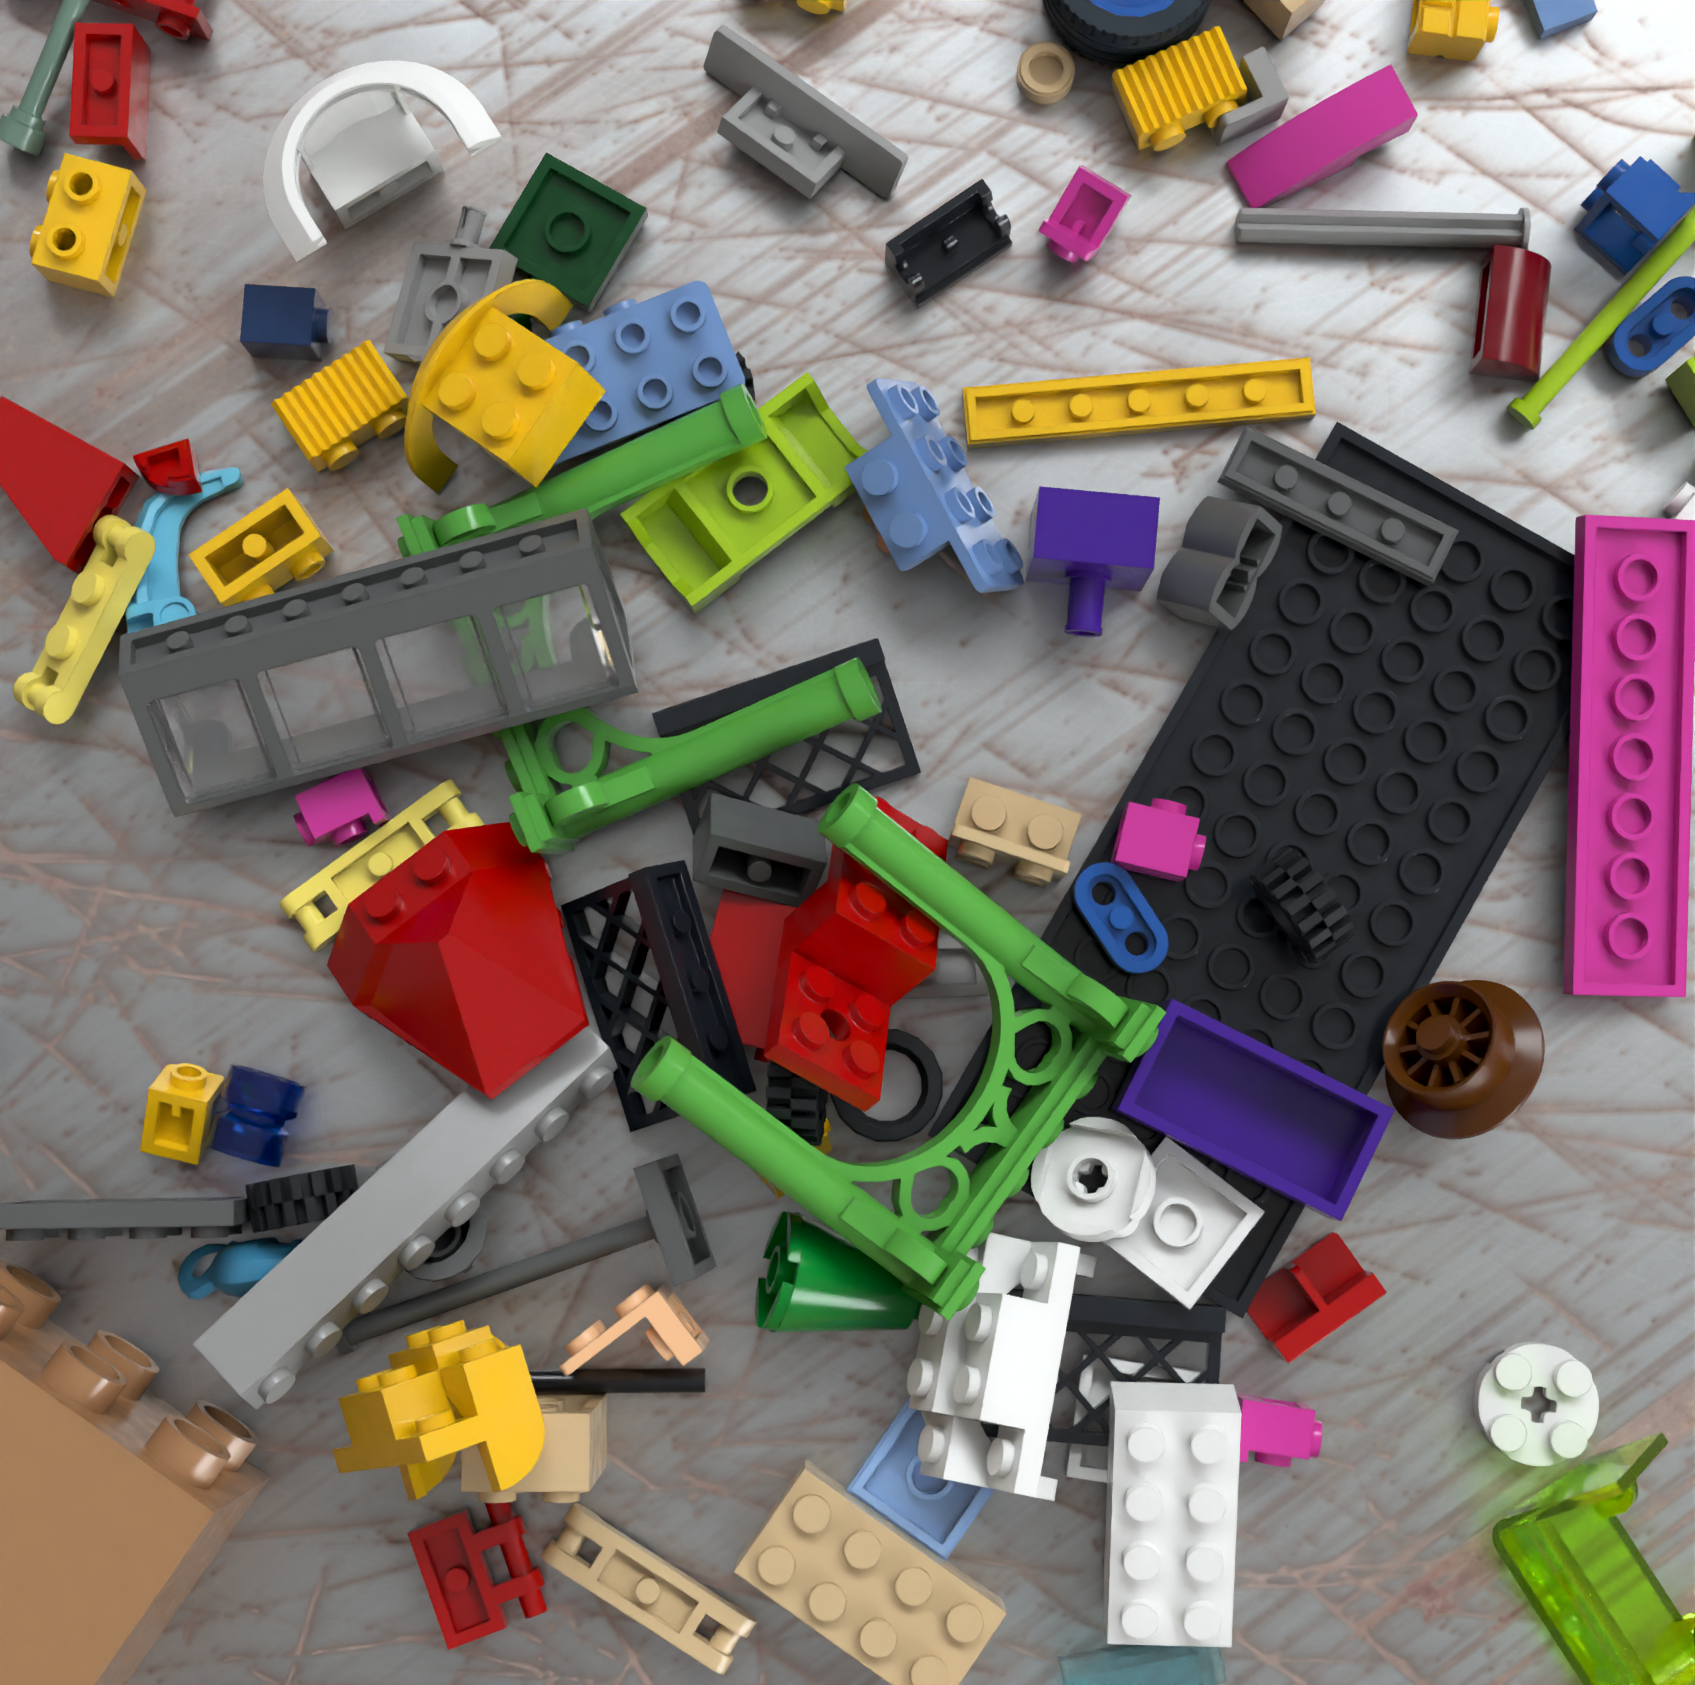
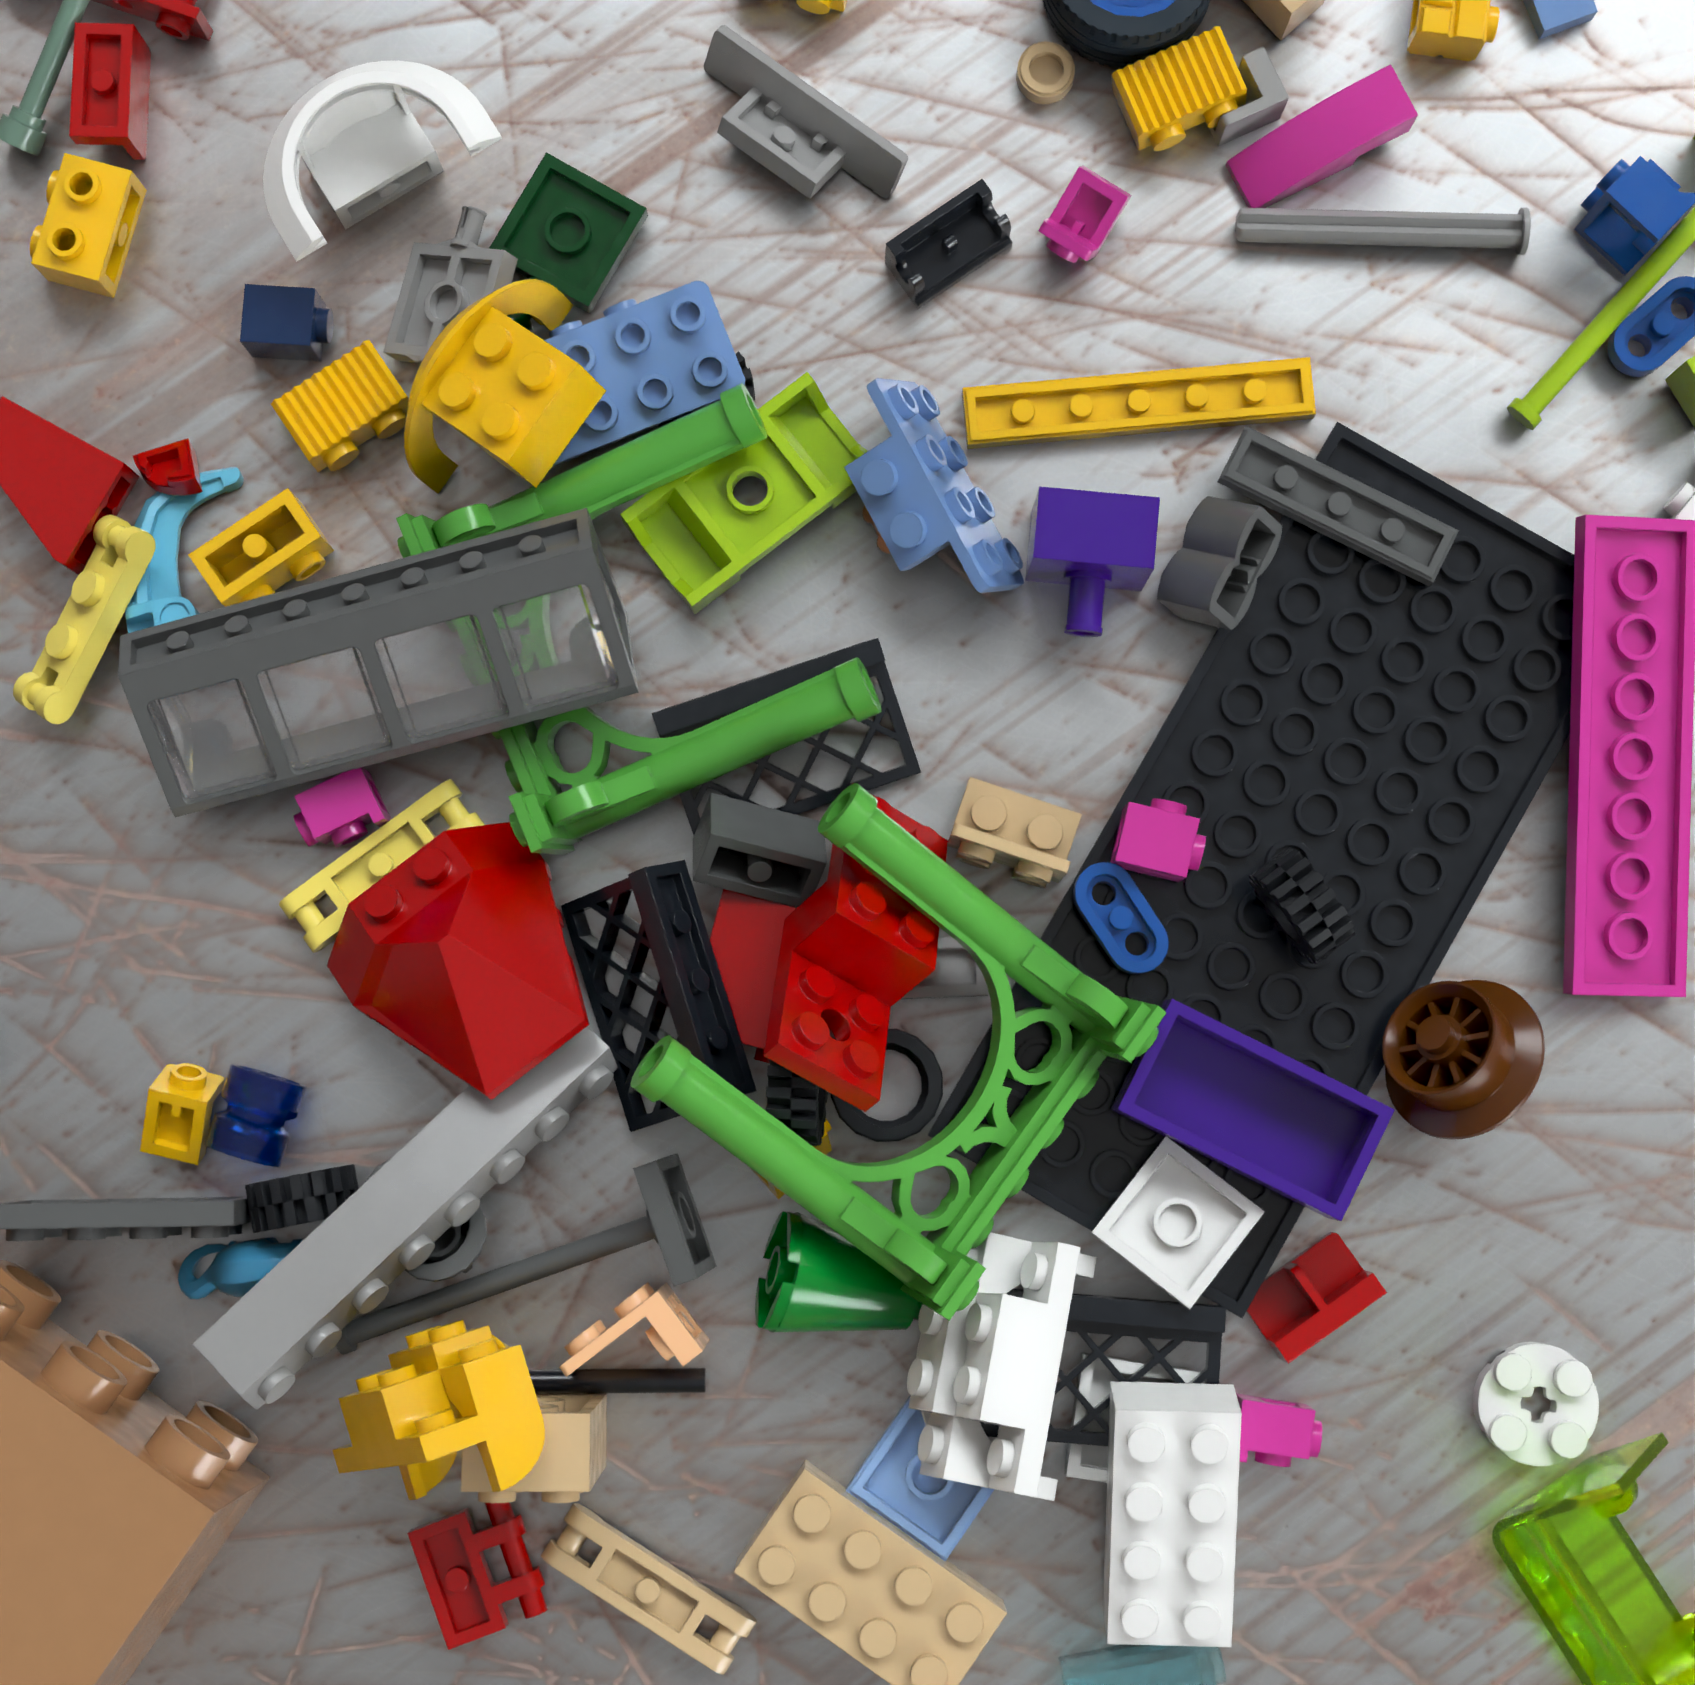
white plate [1031,1117,1156,1242] -> none
dark red brick [1469,244,1552,383] -> none

